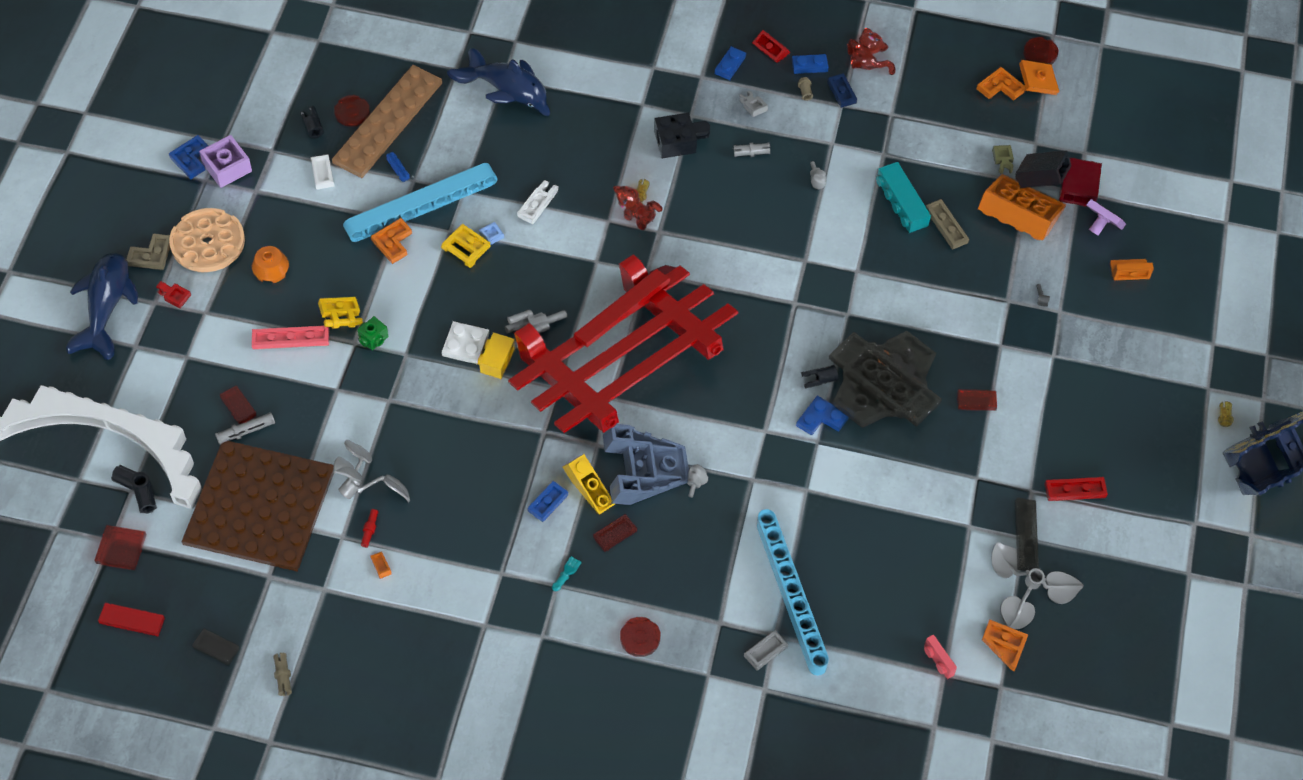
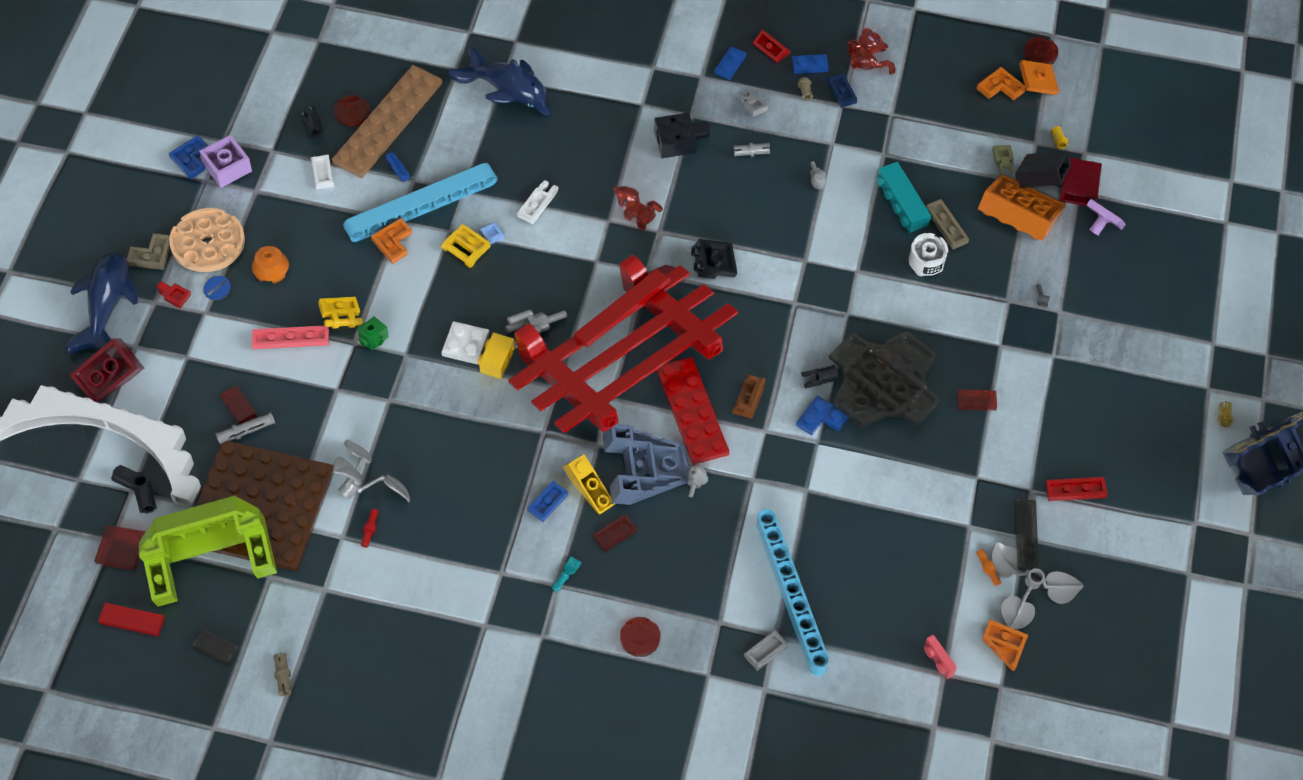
orange piece [370,551,392,579] -> none
clear yellow pin [633,179,650,202] -> none
orange panel [1110,259,1154,280] -> none
none -> dark red slope [70,338,145,403]
none -> lime wedge [139,496,277,607]
none -> blue piece [200,272,231,301]
none -> red plate [656,357,730,465]
none -> black plate [691,239,738,279]
none -> dark orange hinge [732,375,766,419]
none -> white brick [908,233,948,276]
none -> orange bar [976,549,1002,586]
none -> yellow pin [1050,126,1068,149]

